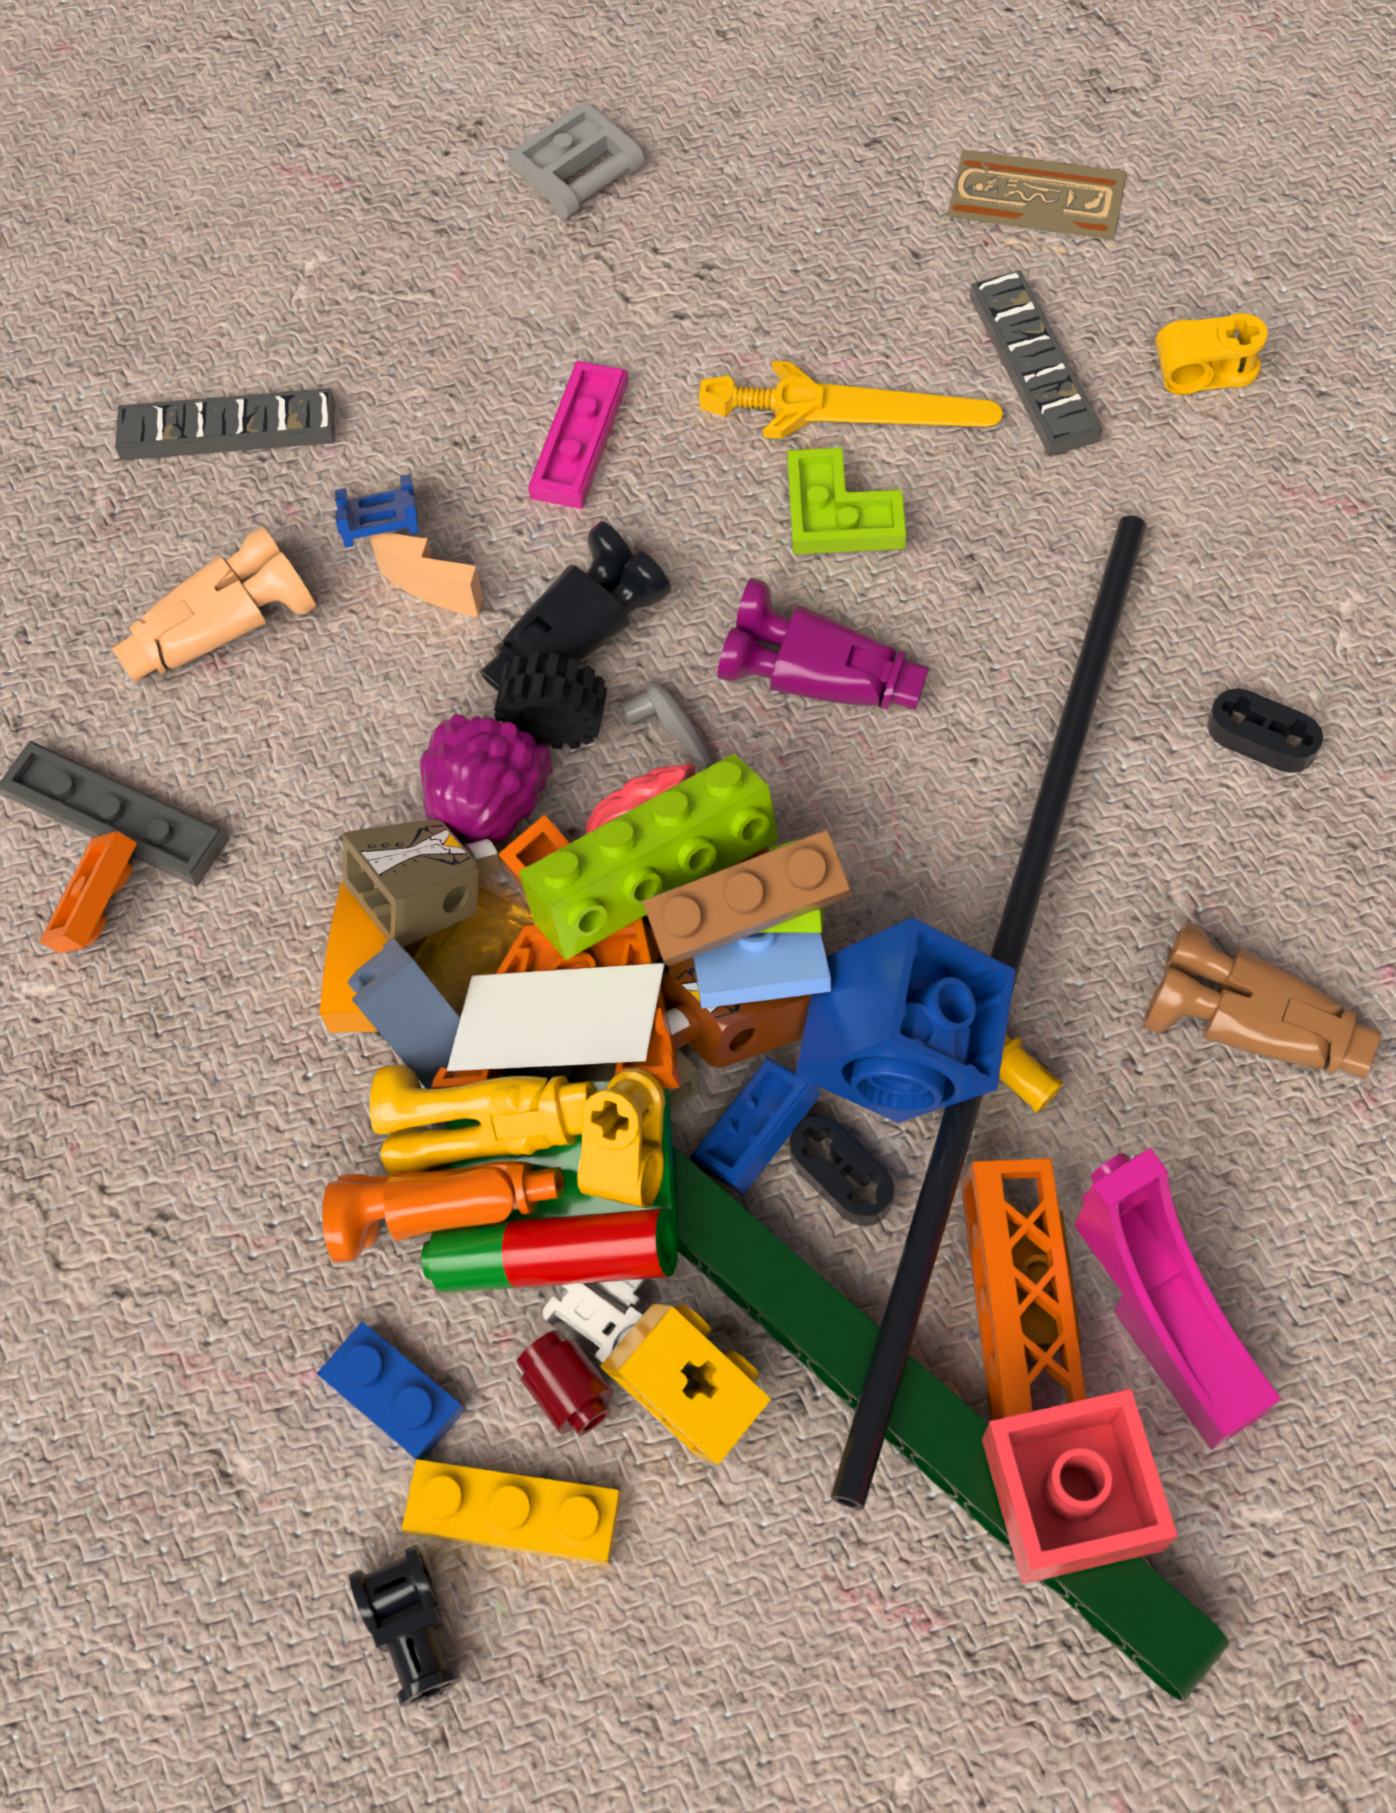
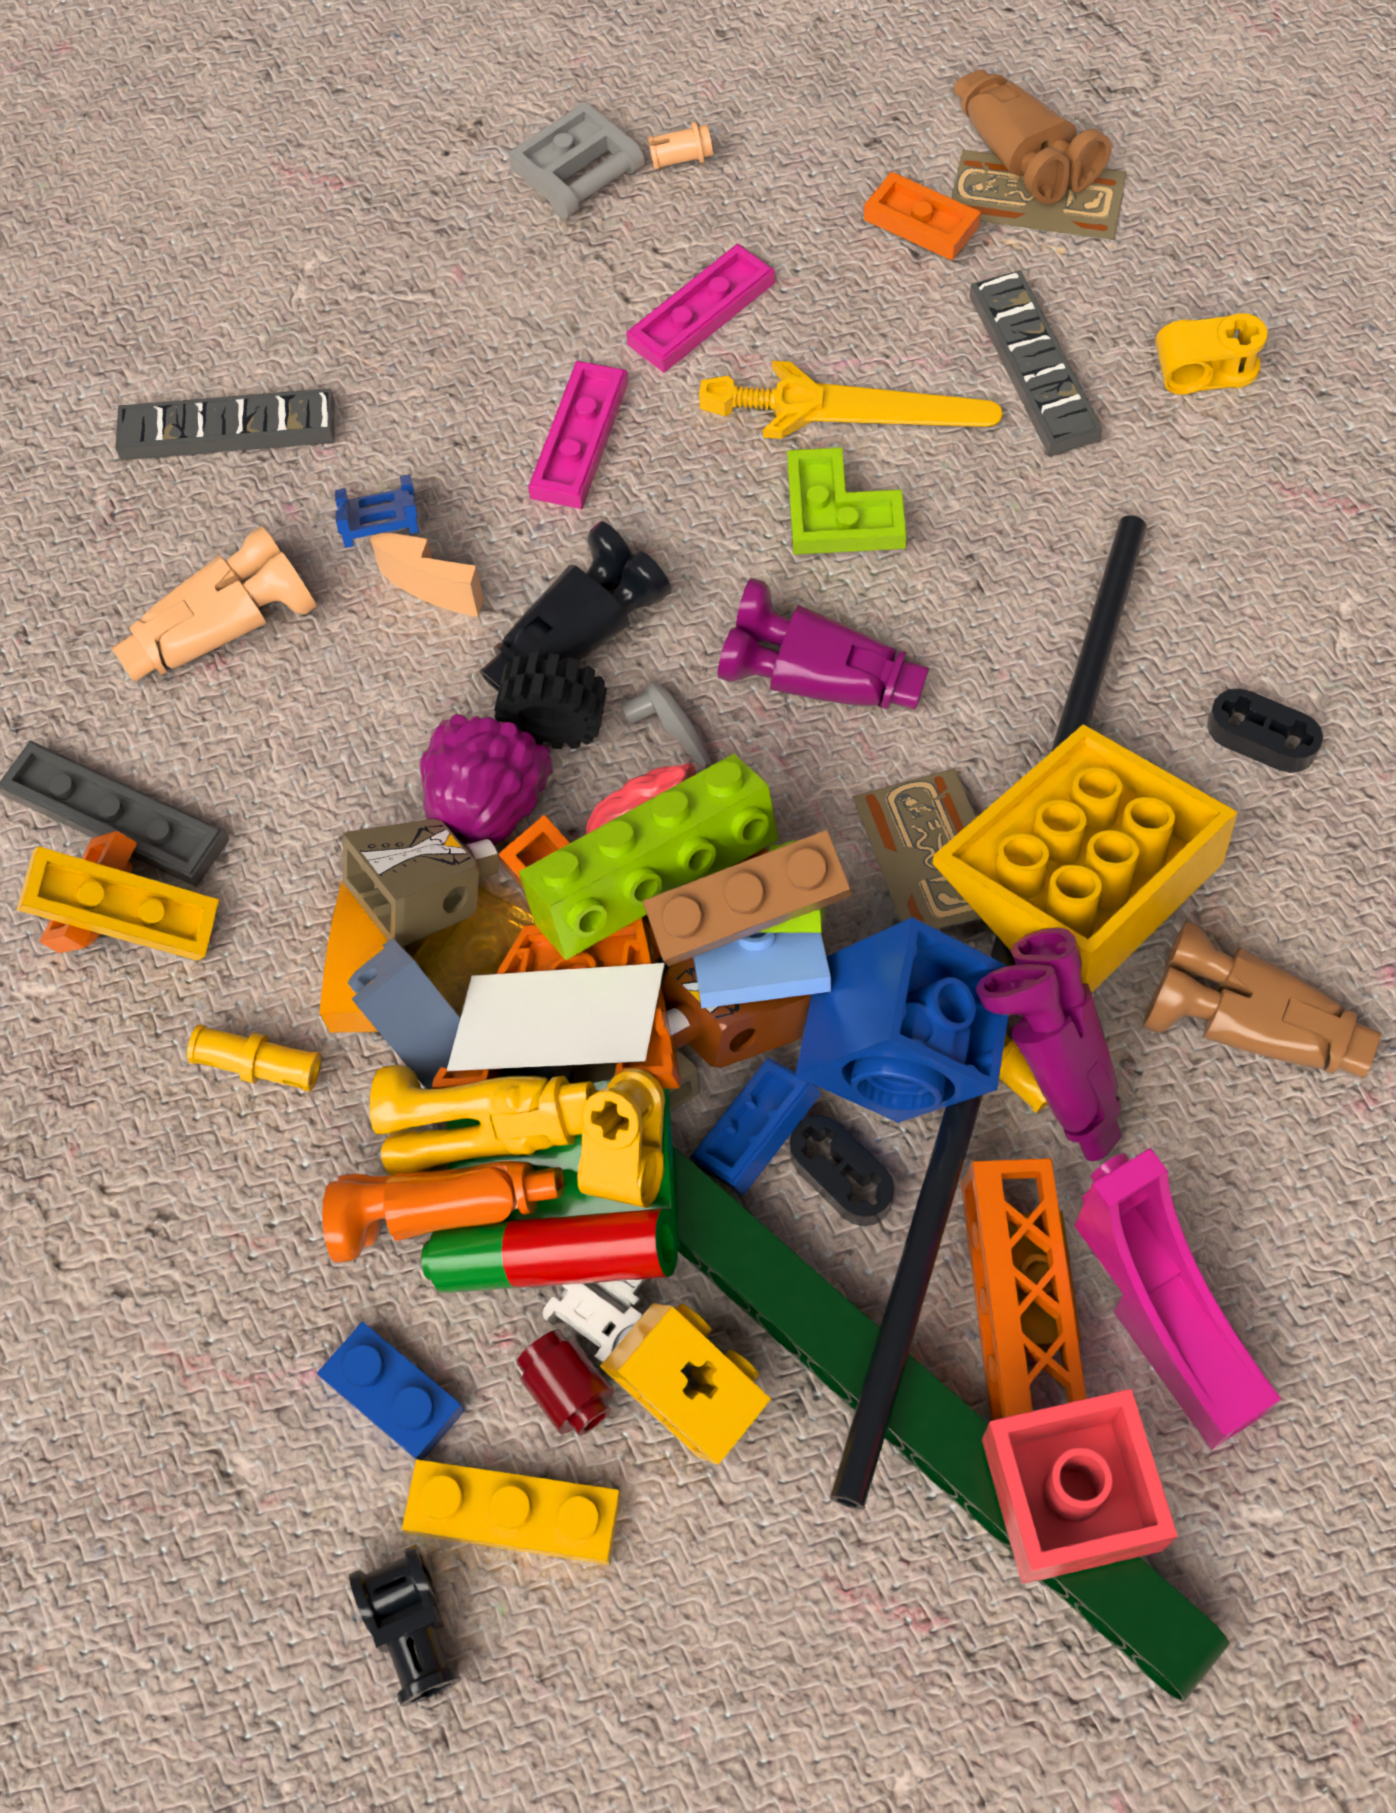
none -> yellow plate [17,846,219,961]
none -> yellow pin [187,1024,322,1092]
none -> dark pink tile [626,243,775,373]
none -> light nougat pin [648,122,713,170]
none -> dark tan sticker [852,768,981,930]
none -> orange plate [864,171,981,261]
none -> yellow slope [932,724,1238,993]
none -> medium nougat piece [954,69,1112,204]
none -> magenta piece [976,928,1122,1161]

